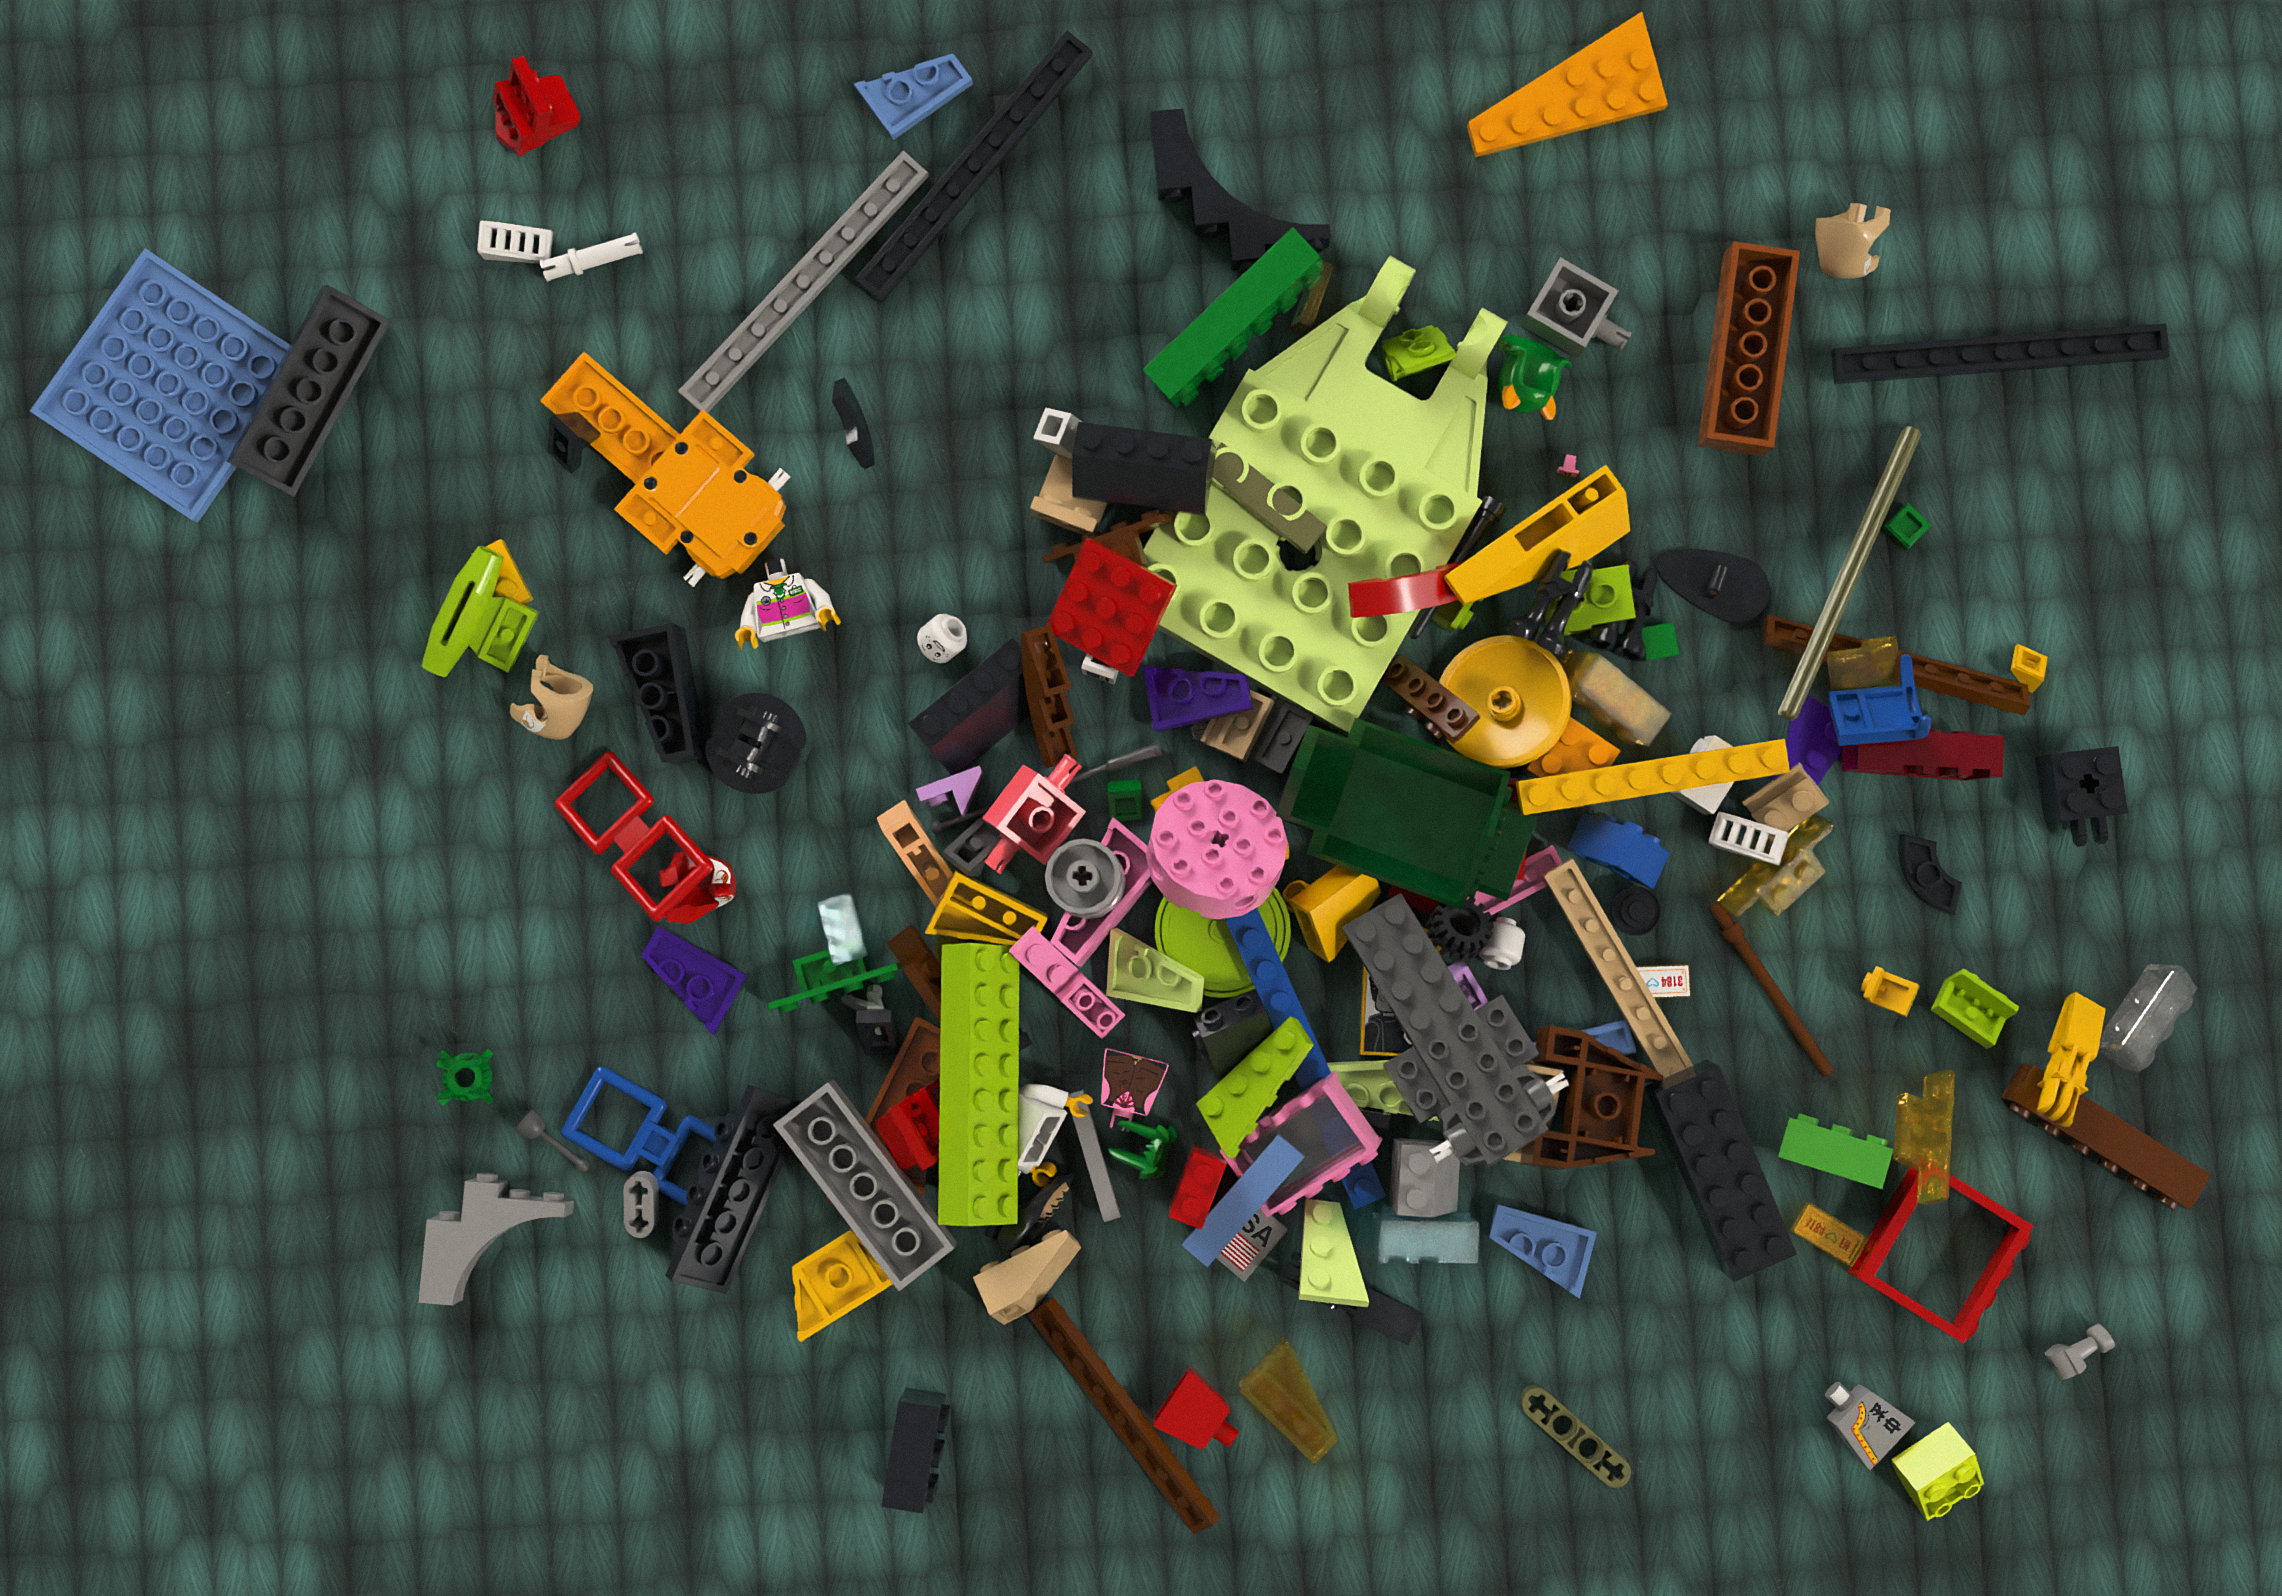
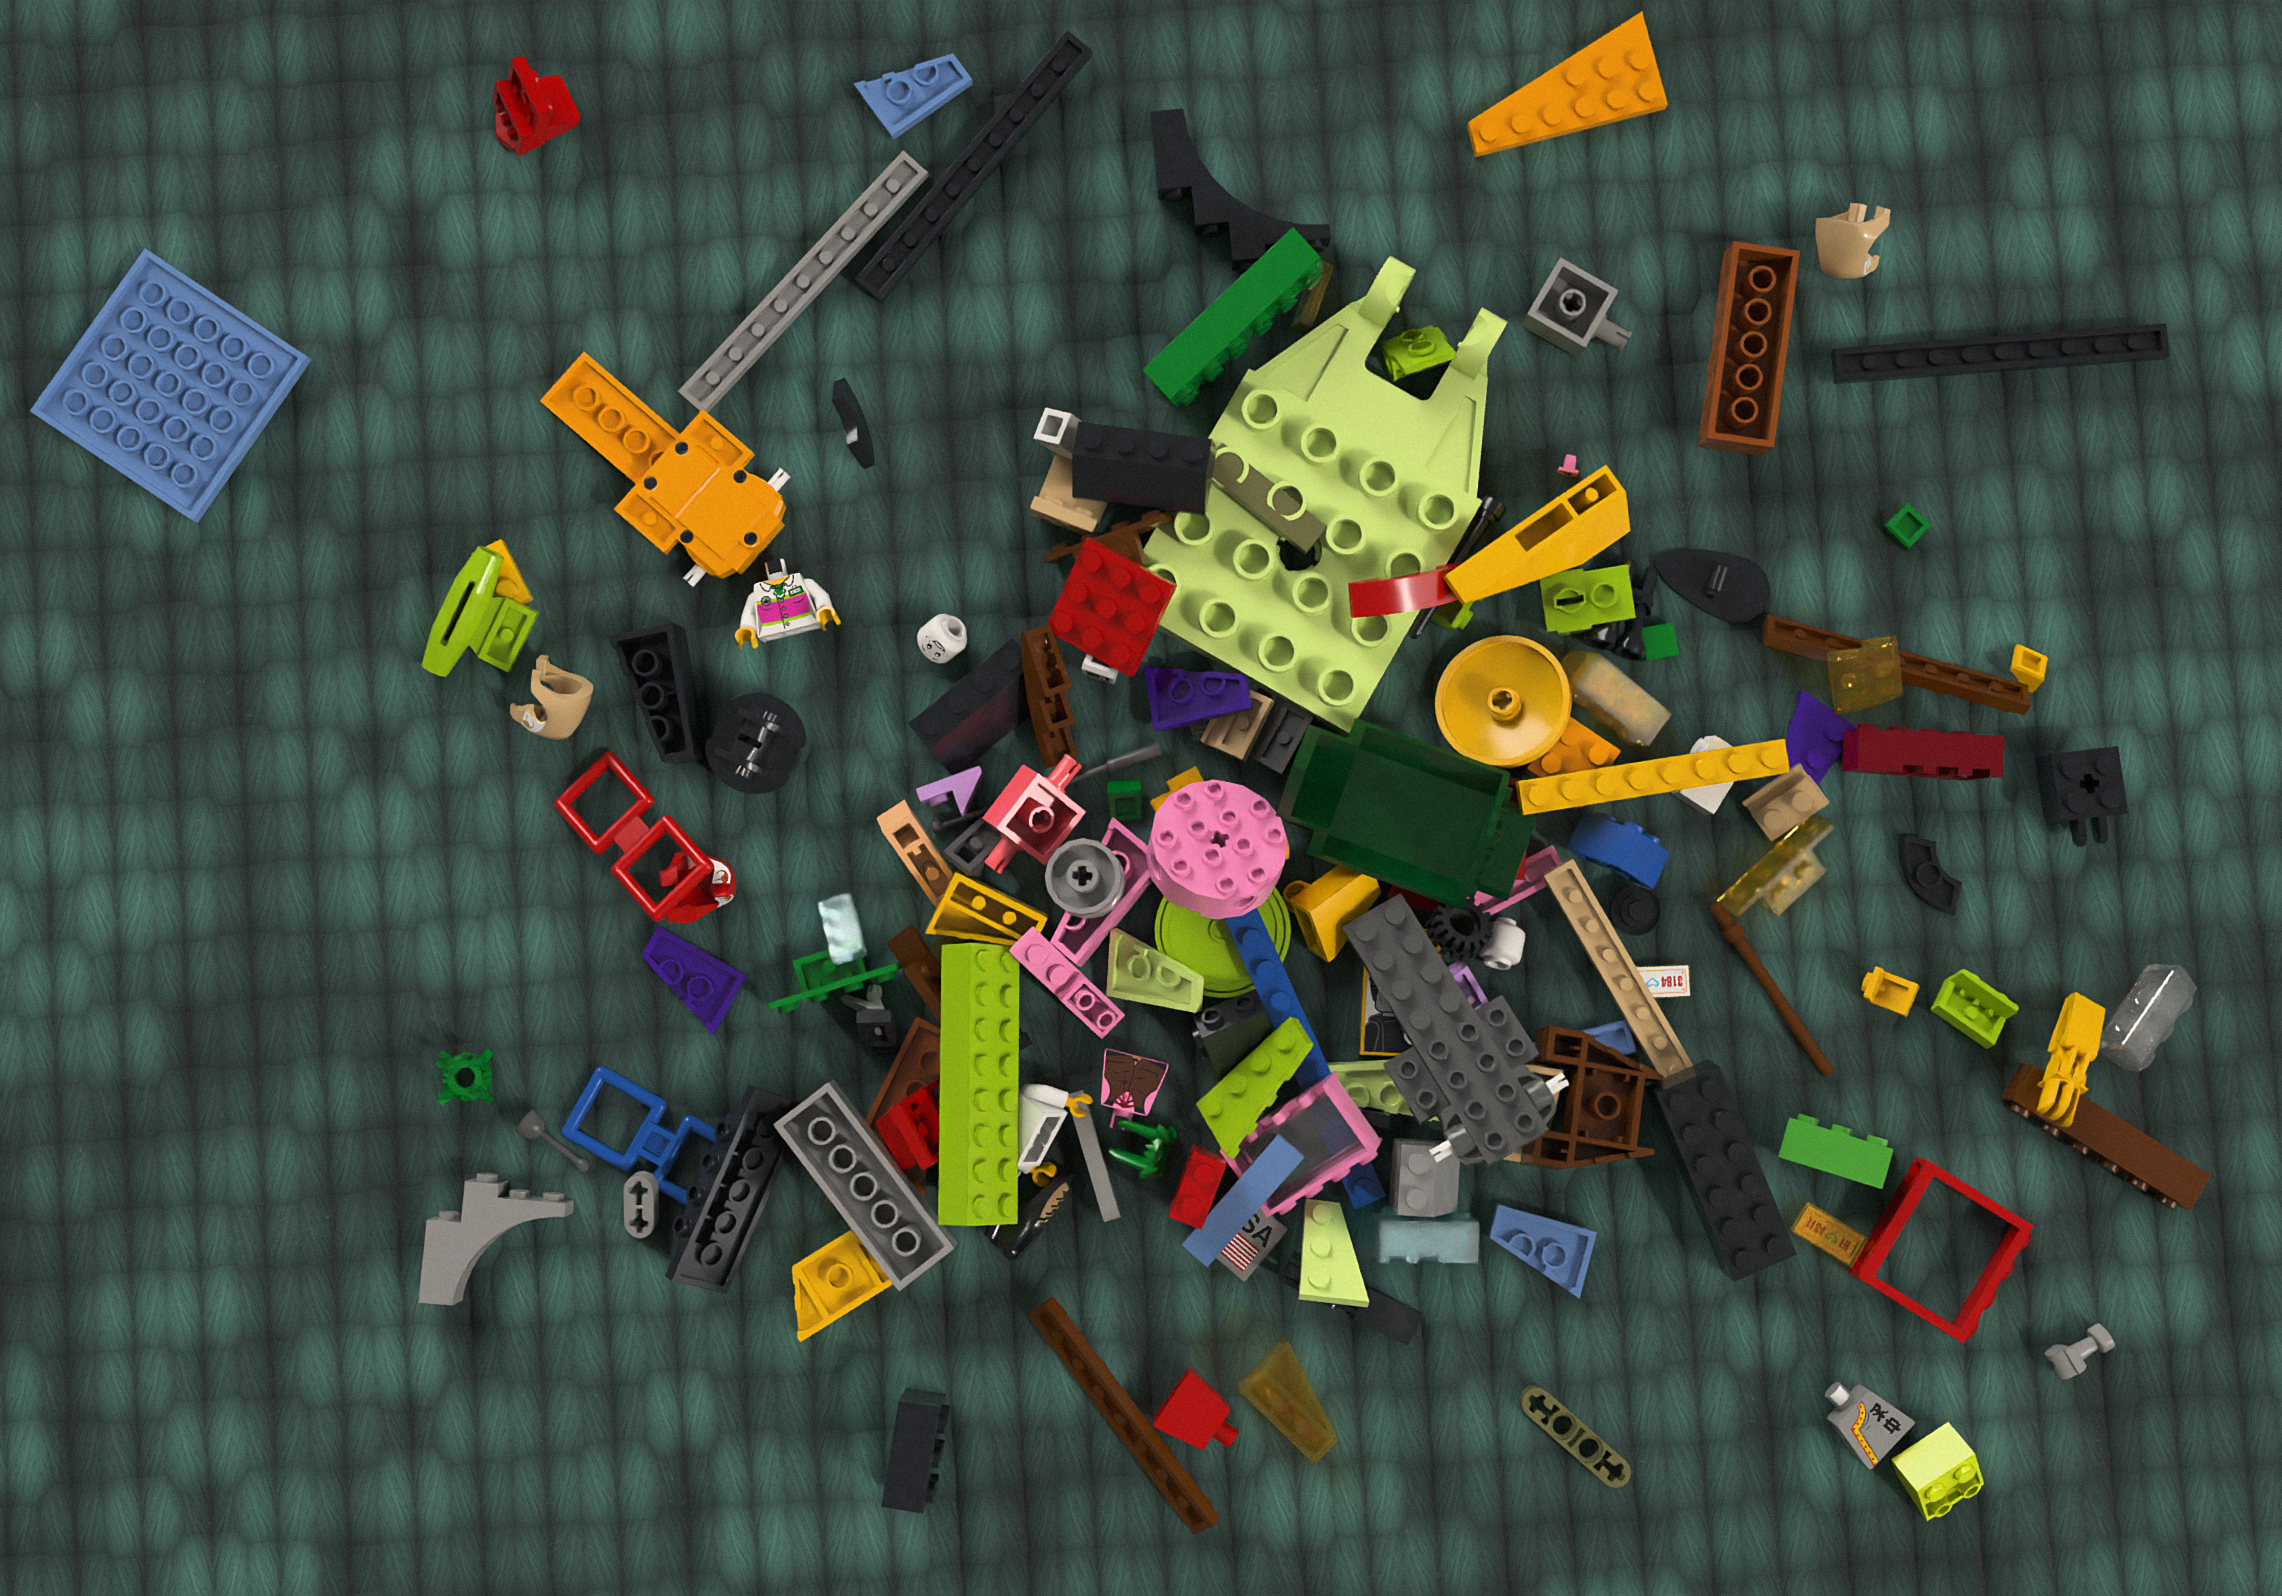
black brick [226,285,391,496] -> none
white slope [477,221,553,264] -> none
white pin [540,232,643,282] -> none
black slope [548,412,601,473] -> none
tan slope [973,1229,1081,1325] -> none
reddish brown bracket [1380,655,1480,744] -> none
green hair [1497,334,1572,420] -> none
black piece [1506,551,1593,656] -> none
white slope [1709,811,1789,866] -> none
olive axle [1778,426,1921,721] -> none
blue piece [1827,654,1931,746] -> none
clear yellow bracket [1893,1069,1955,1205] -> none

